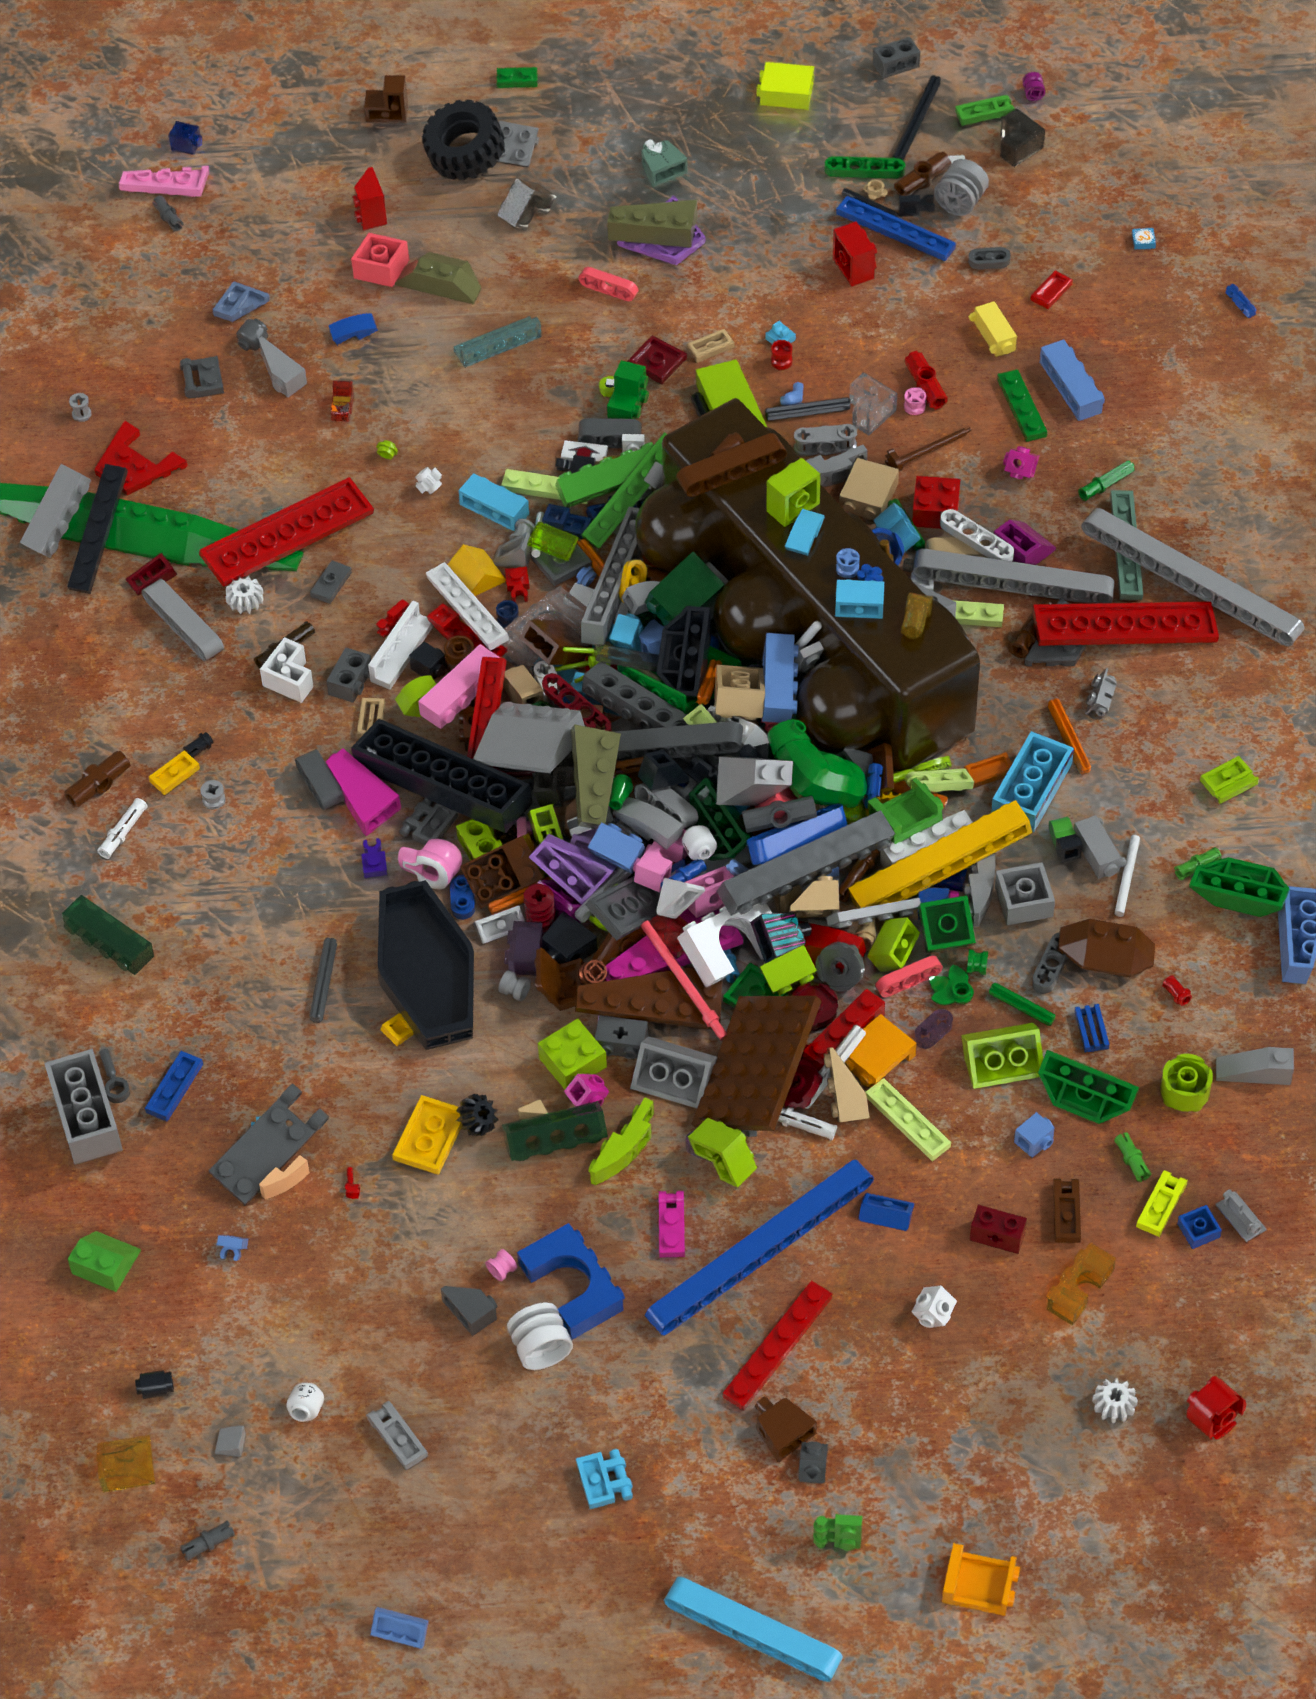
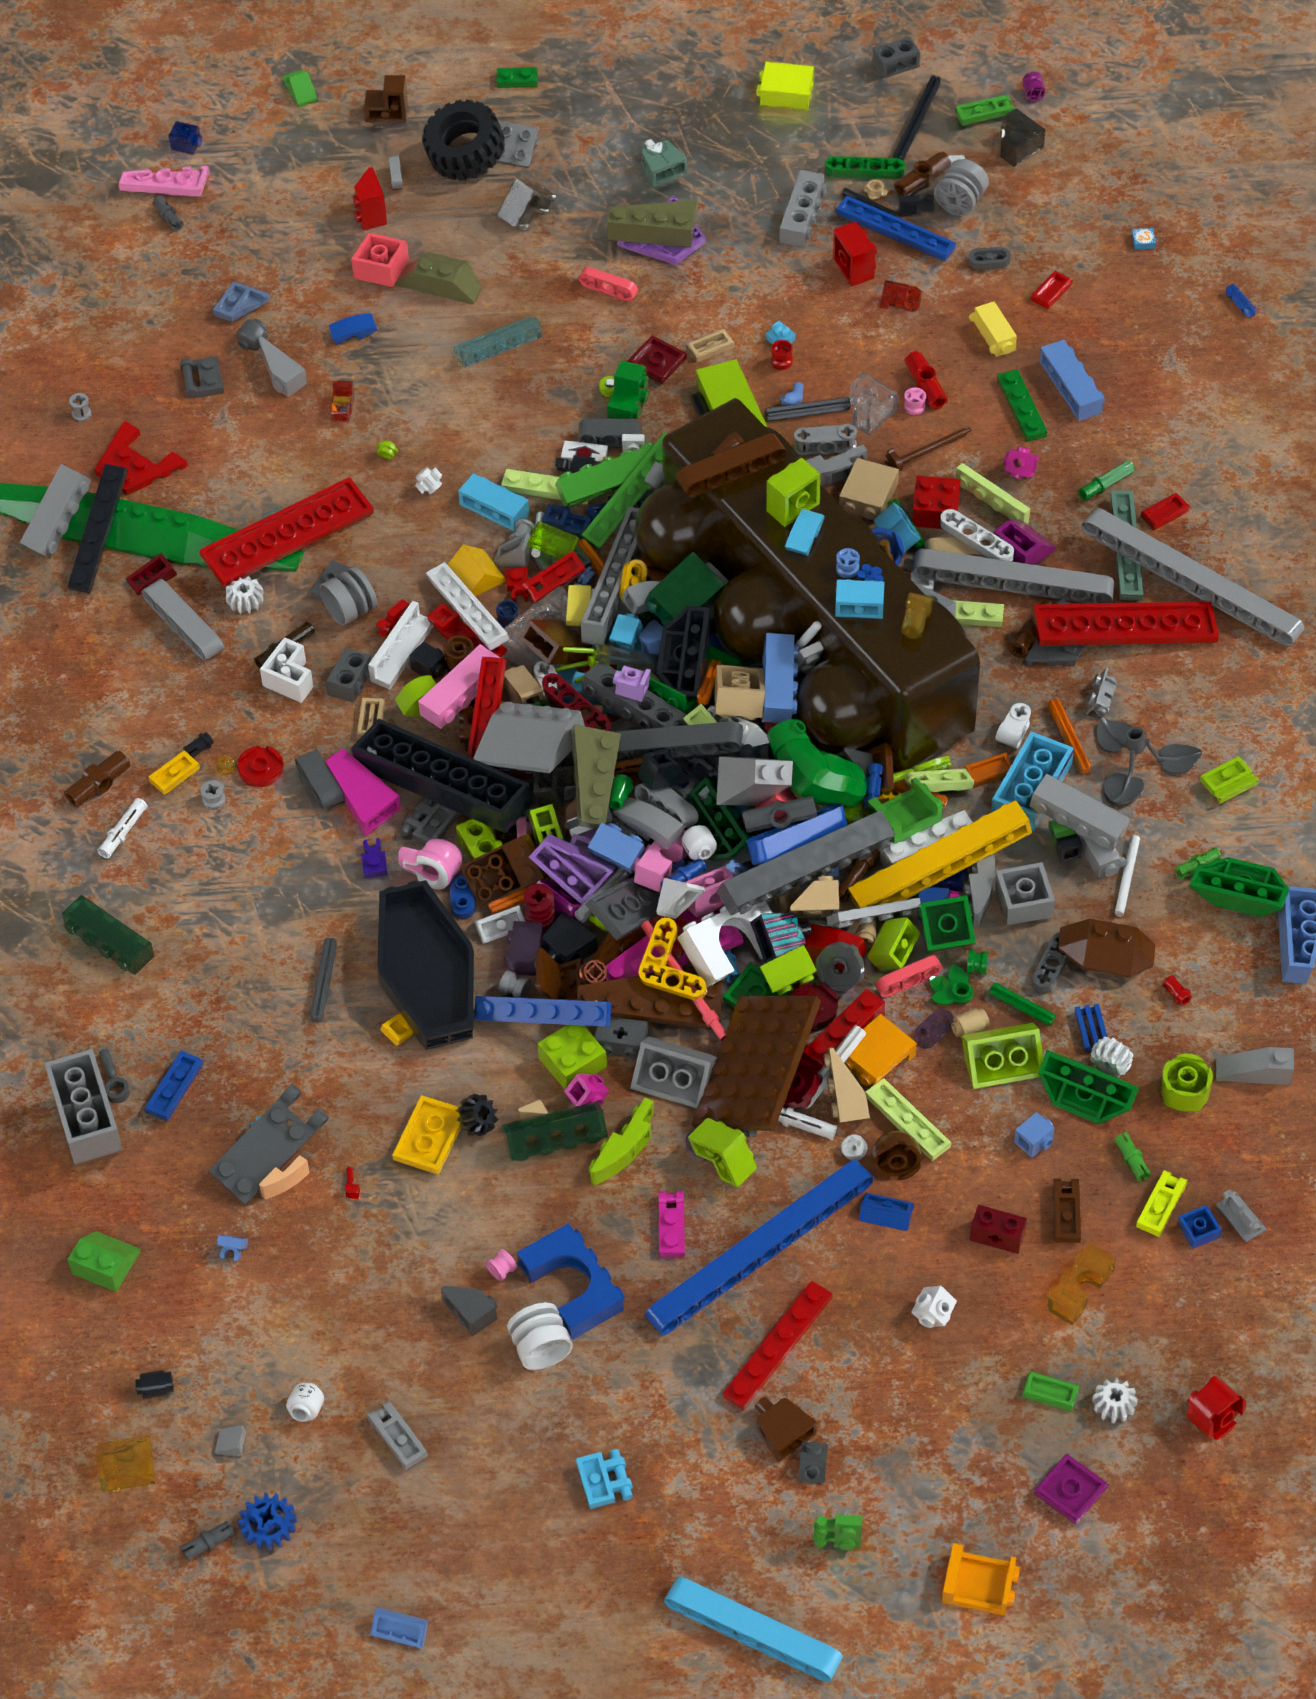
none -> clear yellow hinge [216,755,235,775]
none -> red tile [237,746,284,787]
none -> blue gear [238,1493,297,1551]
none -> bright green slope [283,70,317,107]
none -> light grey wheel [319,567,378,626]
none -> light grey beam [389,155,403,190]
none -> blue plate [474,996,611,1027]
none -> red plate [522,551,586,605]
none -> light yellow tile [566,585,592,626]
none -> lavender brick [613,666,651,702]
none -> yellow beam [638,918,707,1001]
none -> light grey brick [779,170,827,248]
none -> white tile [841,1134,868,1160]
none -> reddish brown cylinder [872,1131,922,1180]
none -> clear red leg [880,280,922,312]
none -> tan brick [951,1008,990,1039]
none -> yellowish green plate [956,463,1030,524]
none -> white piece [995,703,1031,749]
none -> bright green tile [1022,1371,1080,1412]
none -> light grey brick [1030,774,1130,851]
none -> magenta plate [1034,1453,1109,1525]
none -> white gear [1090,1037,1133,1077]
none -> dark grey plant [1097,717,1202,804]
none -> red tile [1140,493,1190,530]

